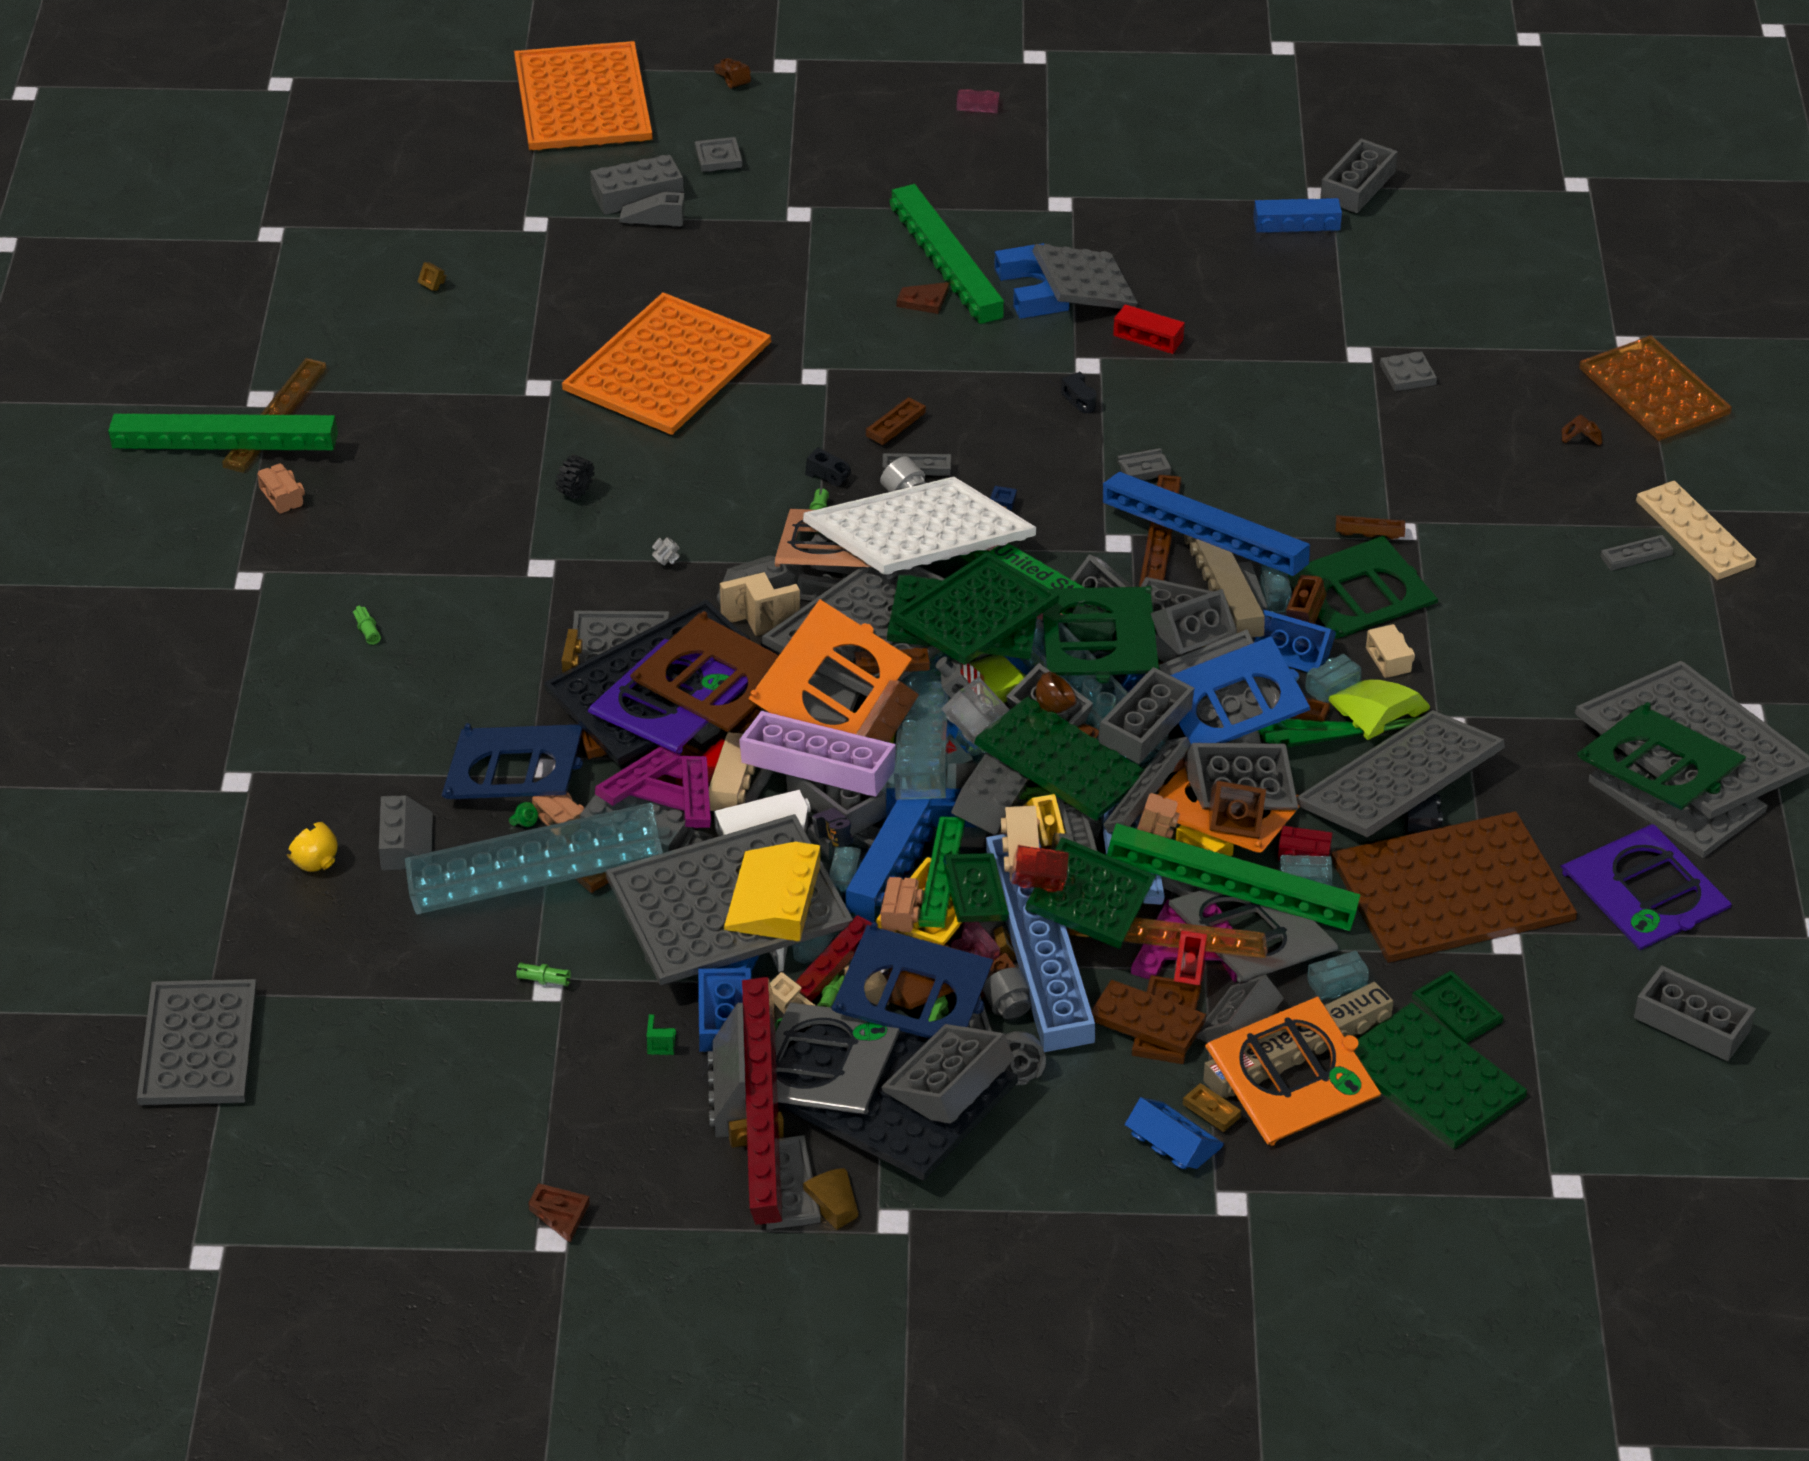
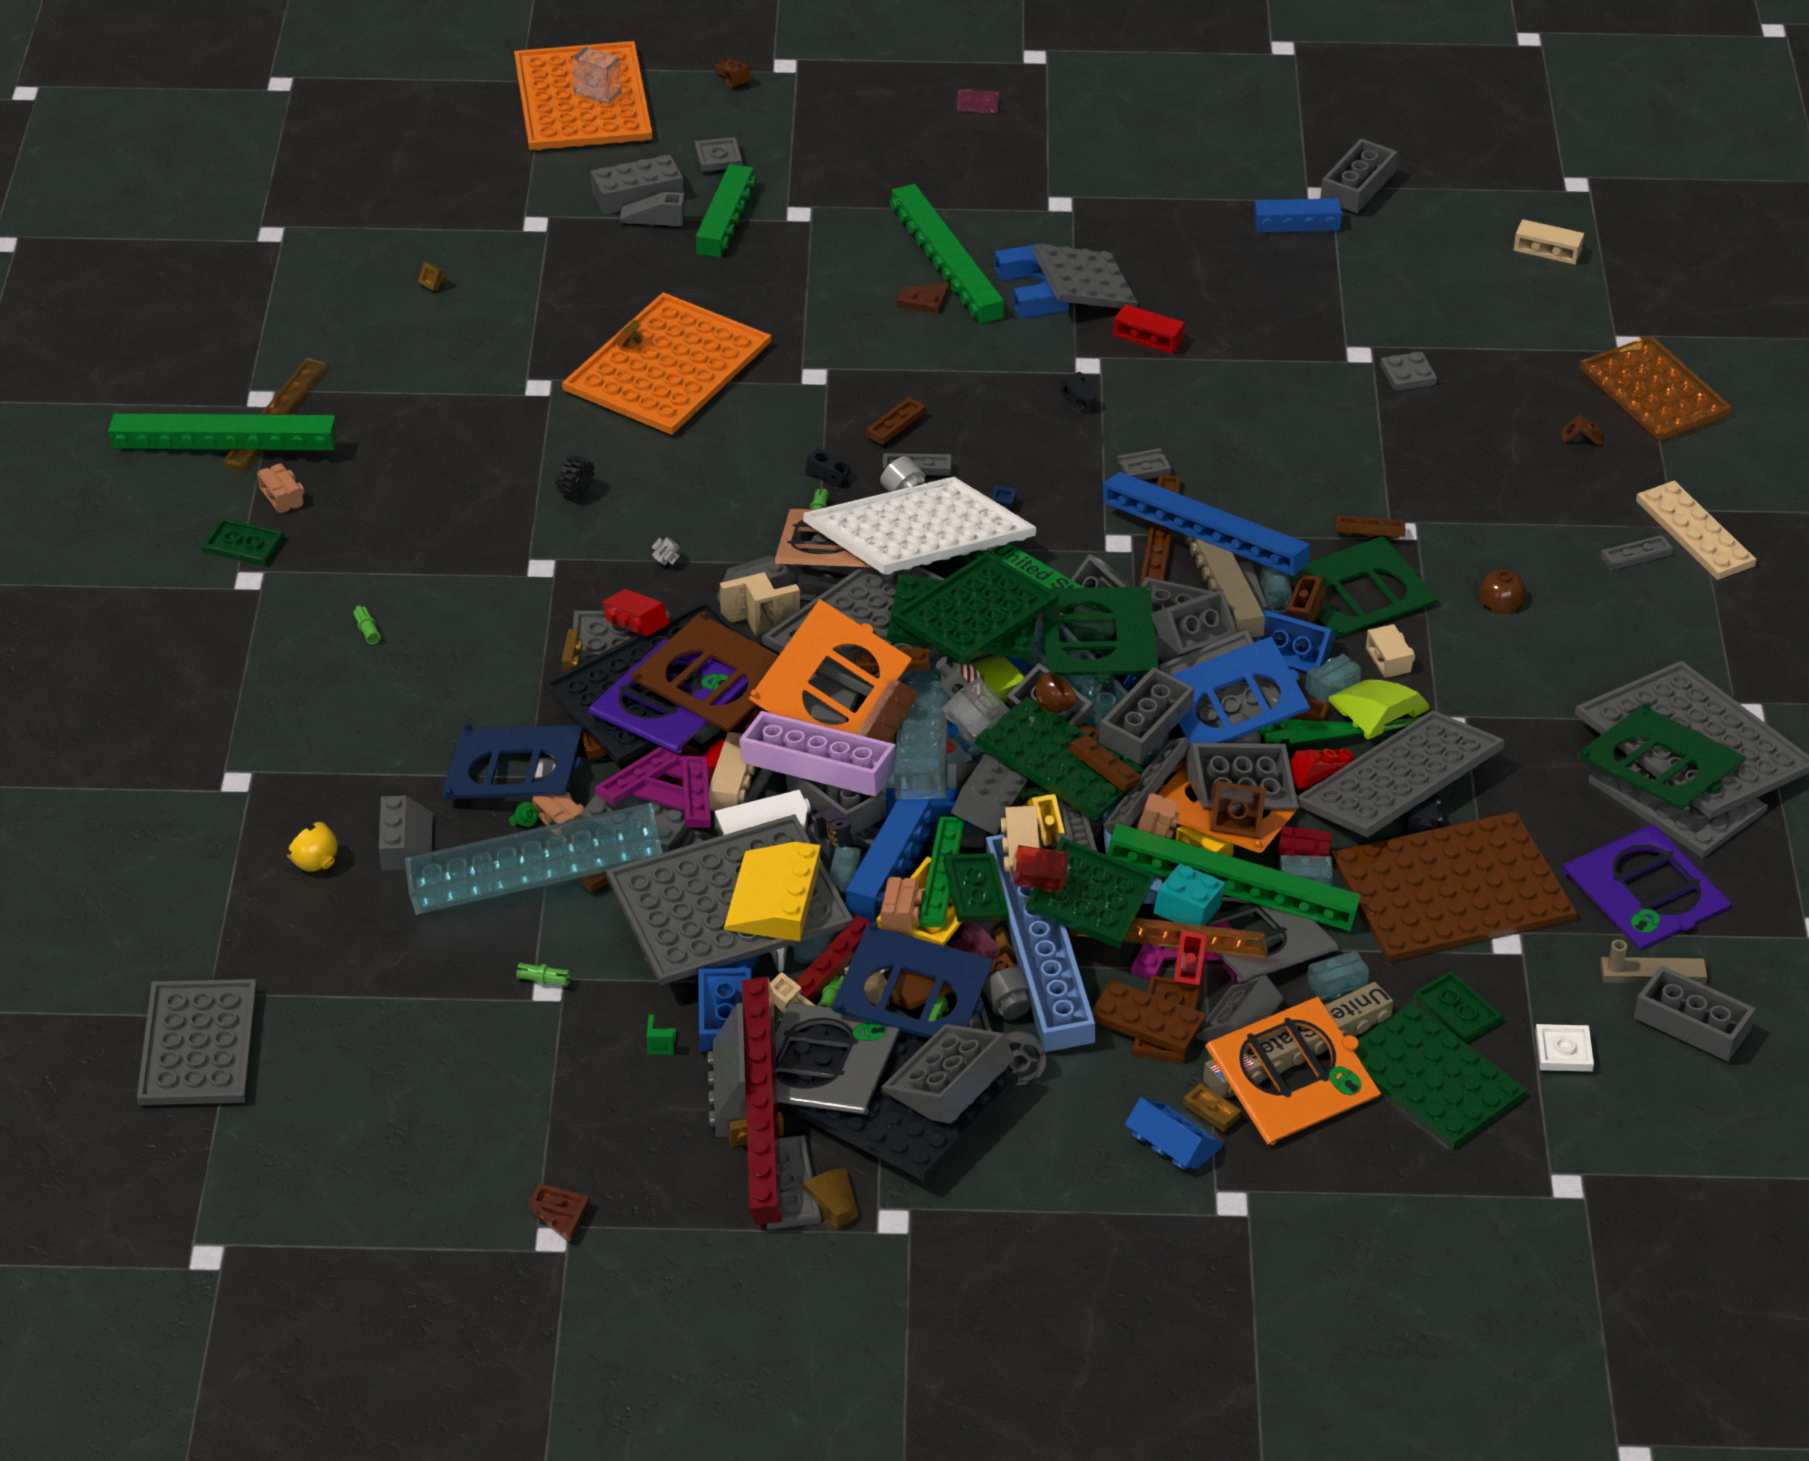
none -> dark green tile [201,518,285,567]
none -> clear brick [572,47,621,104]
none -> red brick [602,589,670,636]
none -> pearl gold tile [614,320,644,350]
none -> green brick [696,164,757,257]
none -> reddish brown plate [1068,734,1142,792]
none -> teal brick [1154,864,1226,932]
none -> red slope [1290,748,1355,789]
none -> reddish brown cylinder [1478,569,1525,615]
none -> tan brick [1514,219,1584,265]
none -> white plate [1535,1024,1594,1071]
none -> dark tan piece [1600,940,1707,984]

